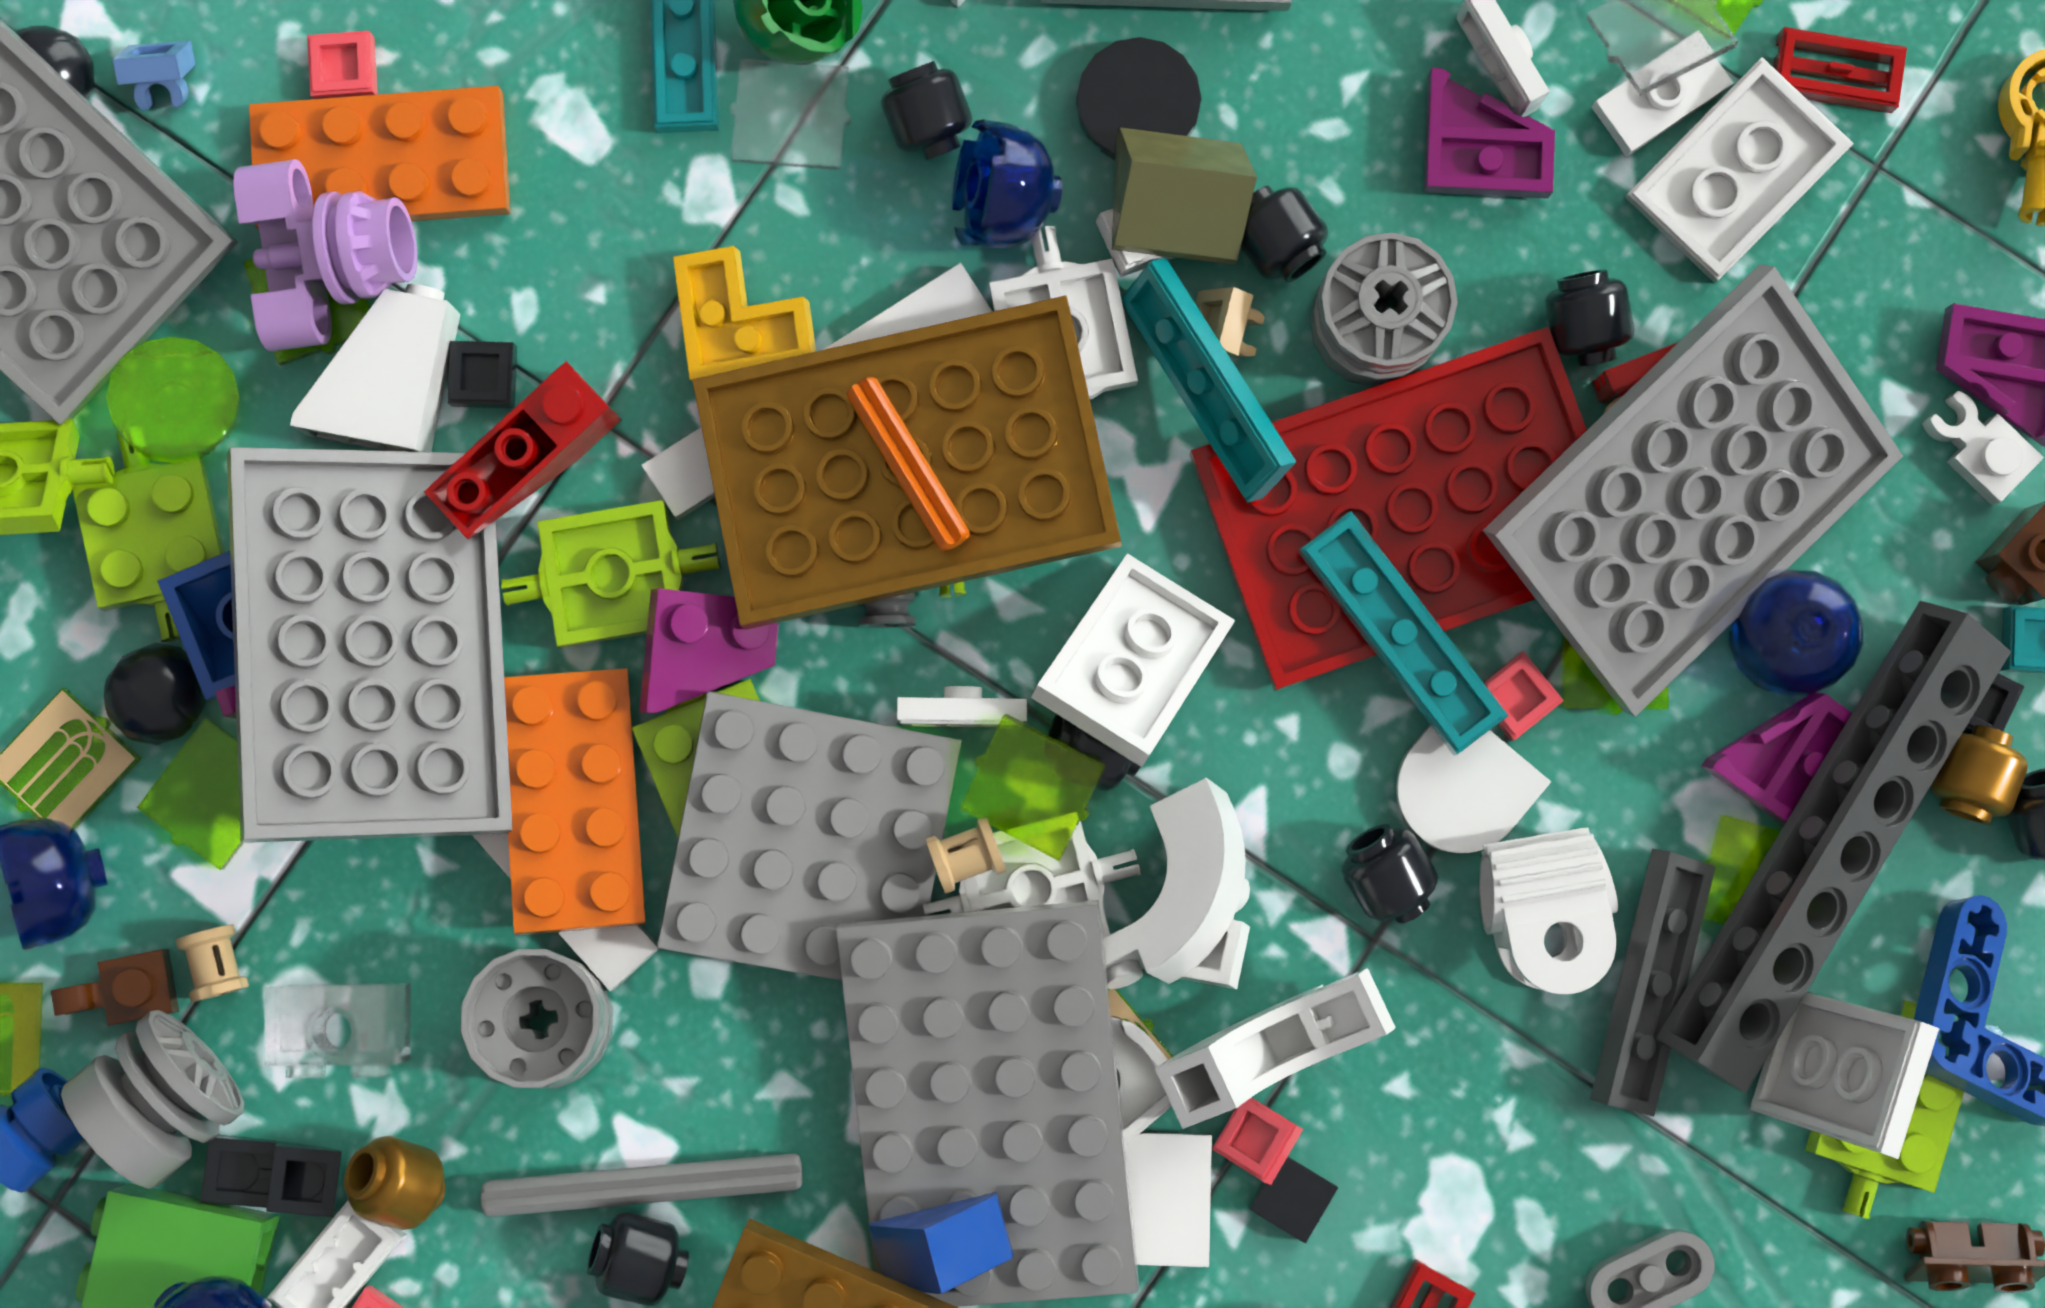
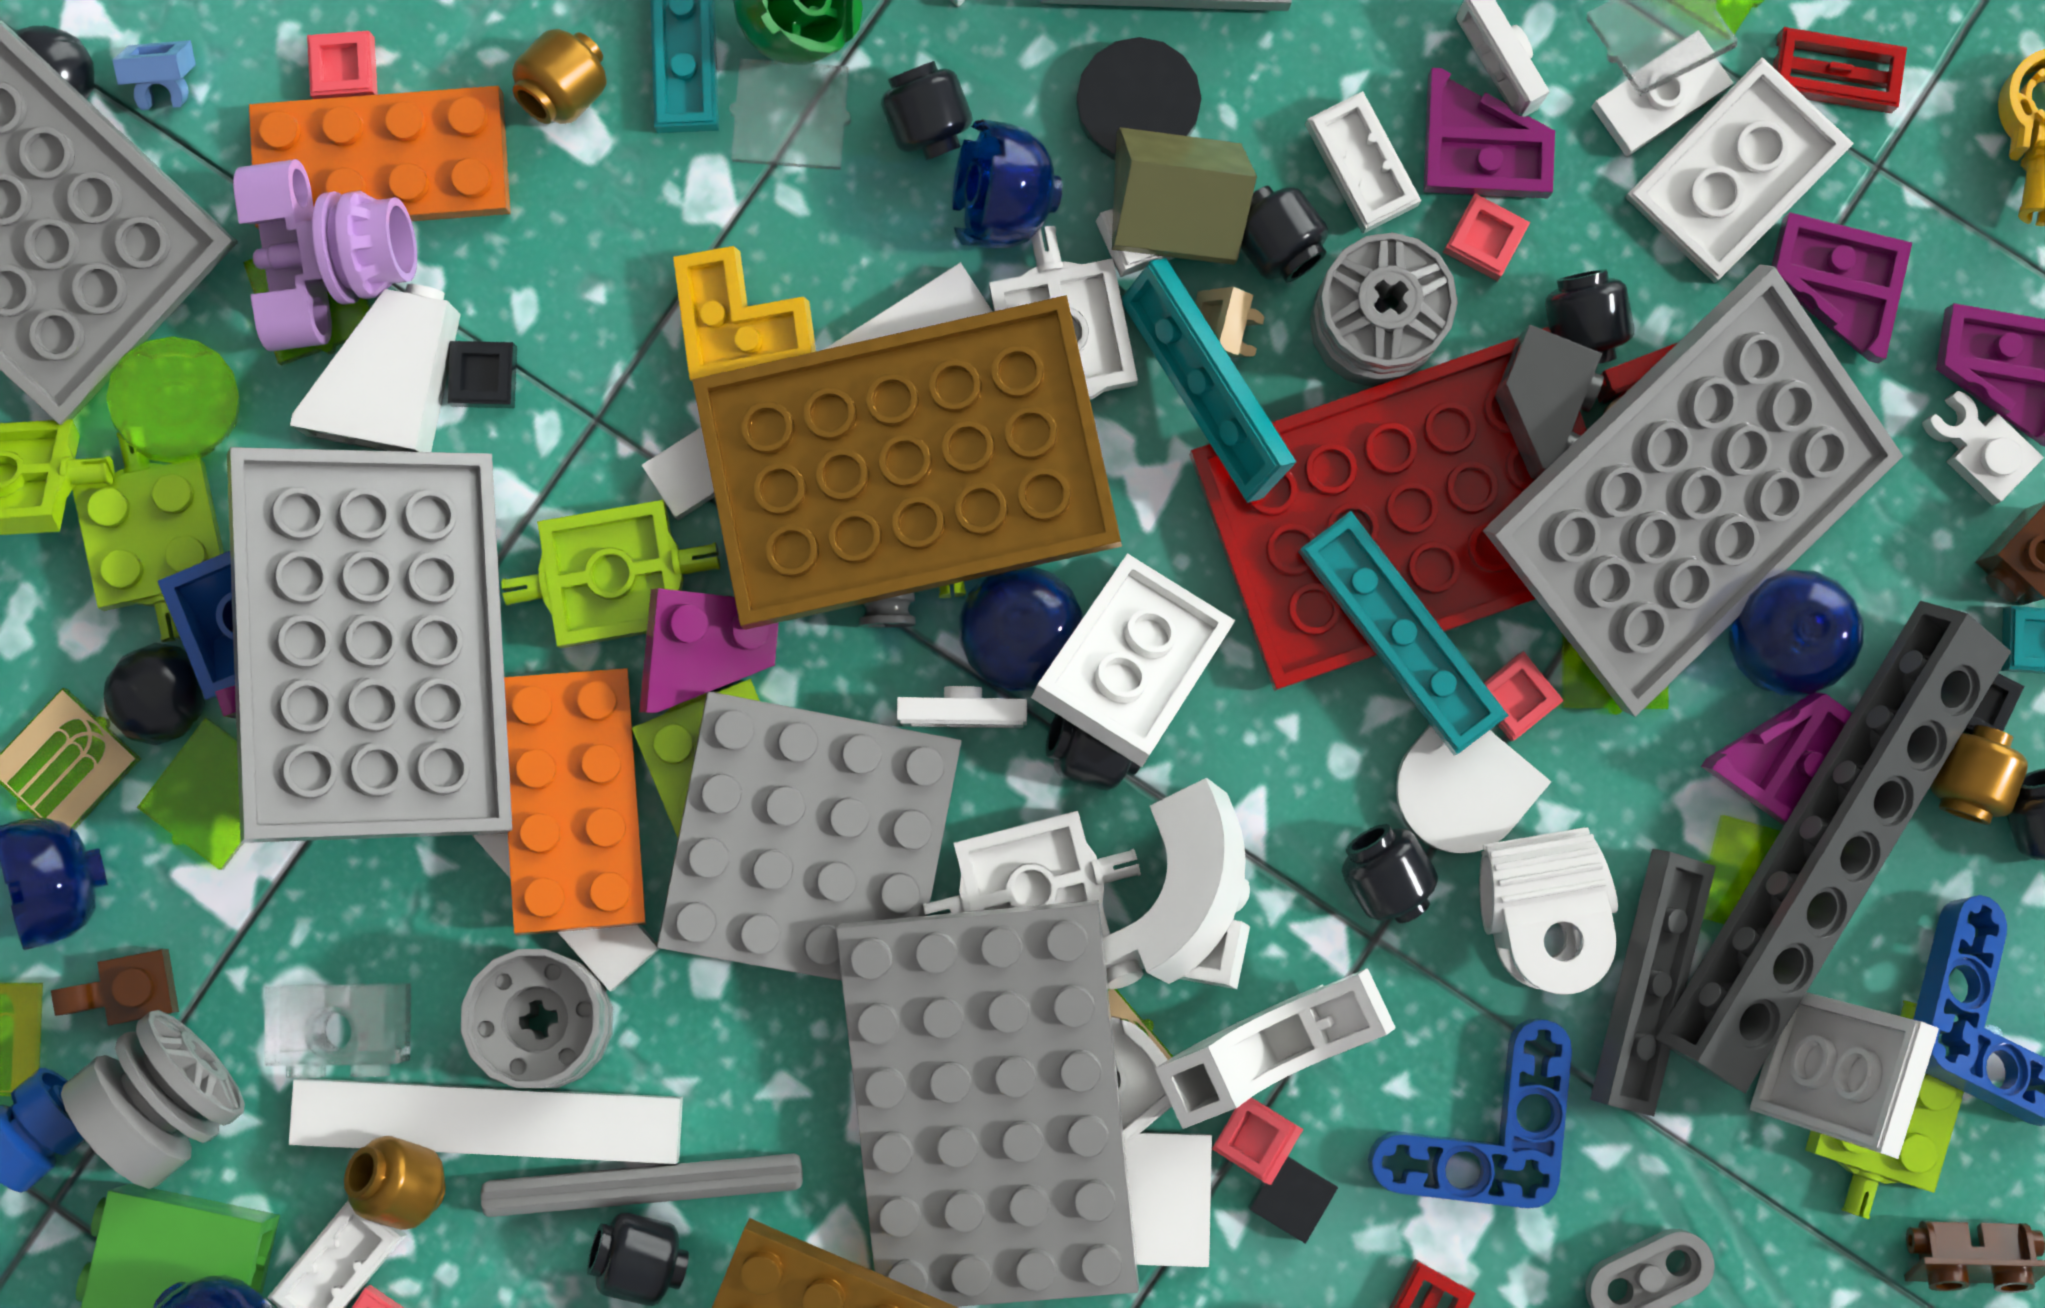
tan bush [175,924,249,1003] -> none
black slope [200,1135,342,1217] -> none
red slope [424,361,622,539] -> none
orange axle [847,377,970,552] -> none
blue slope [869,1192,1014,1294] -> none
tan bush [926,816,1006,894] -> none
clear neon green piece [960,714,1106,861] -> none
none -> white tile [289,1078,683,1164]
none -> pearl gold head [512,29,607,124]
none -> clear blue cylinder [958,566,1083,691]
none -> white plate [1305,91,1421,234]
none -> blue beam [1368,1018,1572,1209]
none -> coral tile [1443,193,1530,282]
none -> dark grey slope [1495,325,1604,480]
none -> magenta wing [1771,212,1912,364]

